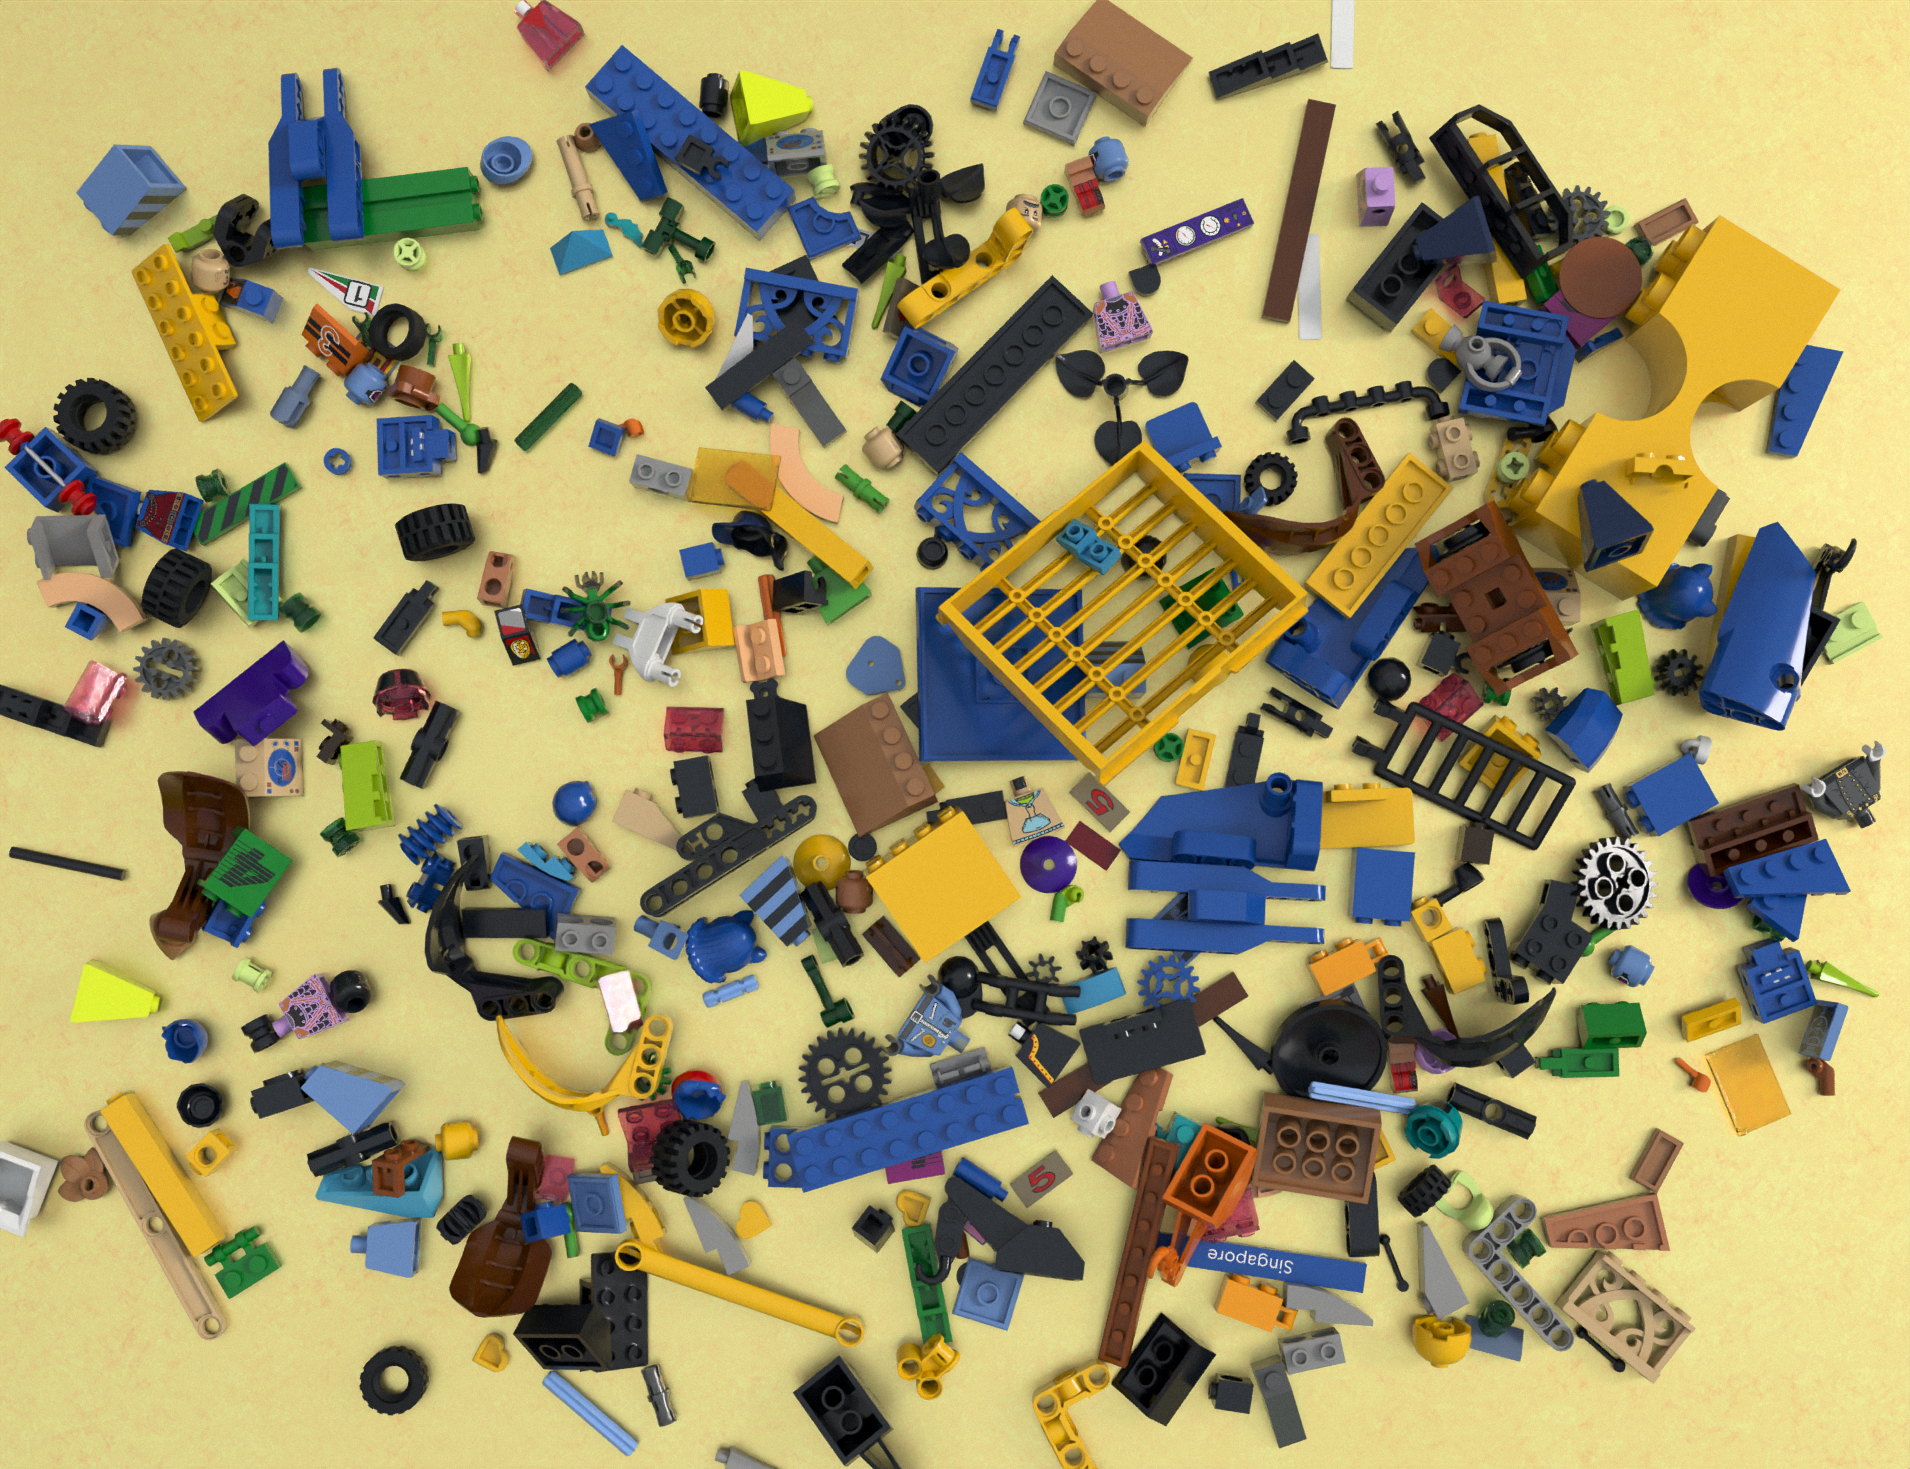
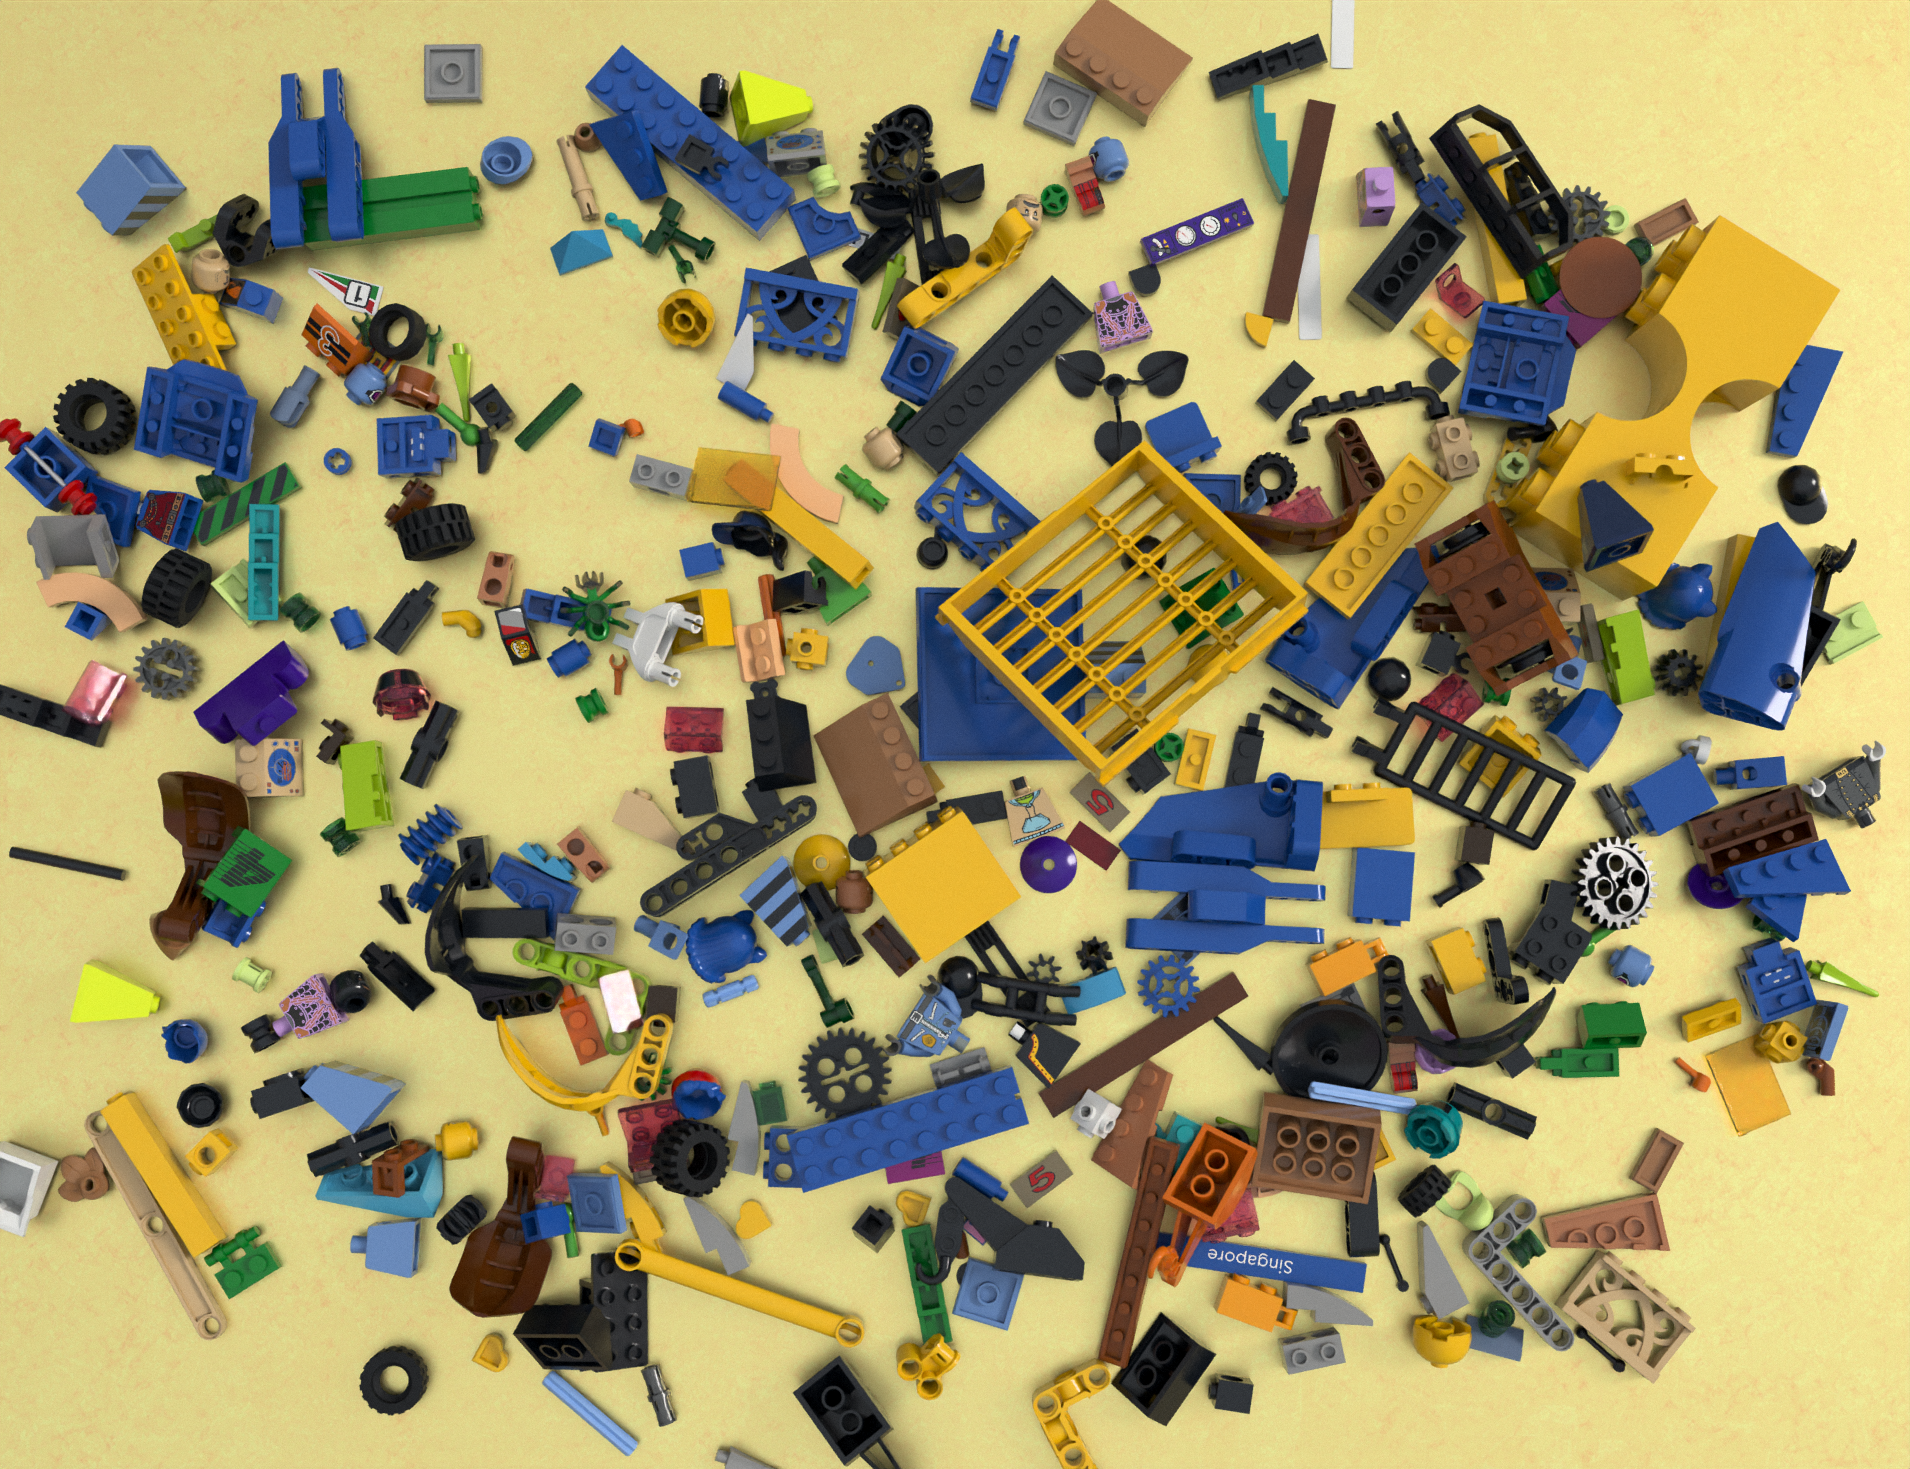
yellowish green wheel [393,238,426,271] -> none
clear pink torso [514,0,585,72] -> none
blue hair [552,781,597,827] -> none
black tile [705,319,814,411] -> none
dark grey slope [772,357,847,448] -> none
arm [1050,885,1084,922] -> none
dark azure slope [1056,519,1122,575] -> none
black bracket [1079,998,1206,1085] -> none
dark grey slope [1250,1355,1307,1449] -> none
yellow brick [1410,896,1453,943] -> none
dark blue slope [1412,195,1497,265] -> none
light grey piece [1439,324,1522,392] -> none
blue tile [1575,328,1624,364] -> none
dark grey piece [1688,489,1730,547] -> none
none -> blue slope [134,359,258,483]
none -> blue brick [330,606,368,651]
none -> black hinge [360,941,435,1012]
none -> reddish brown hinge [384,478,435,532]
none -> light grey tile [424,44,482,103]
none -> black brick [469,383,516,432]
none -> orange hinge [559,984,609,1066]
none -> dark brown brick [646,984,681,1027]
none -> yellow brick [786,628,829,670]
none -> black bracket [1108,728,1171,795]
none -> yellow tile [1244,312,1274,348]
none -> teal slope [1249,85,1288,204]
none -> clear pink bracket [1268,485,1334,523]
none -> blue hinge [1415,173,1466,227]
none -> medium blue bracket [1548,635,1587,690]
none -> dark tan tile [1578,603,1605,663]
none -> blue torso [1714,756,1787,790]
none -> yellow brick [1754,1021,1808,1064]
none -> black cap [1778,465,1828,525]

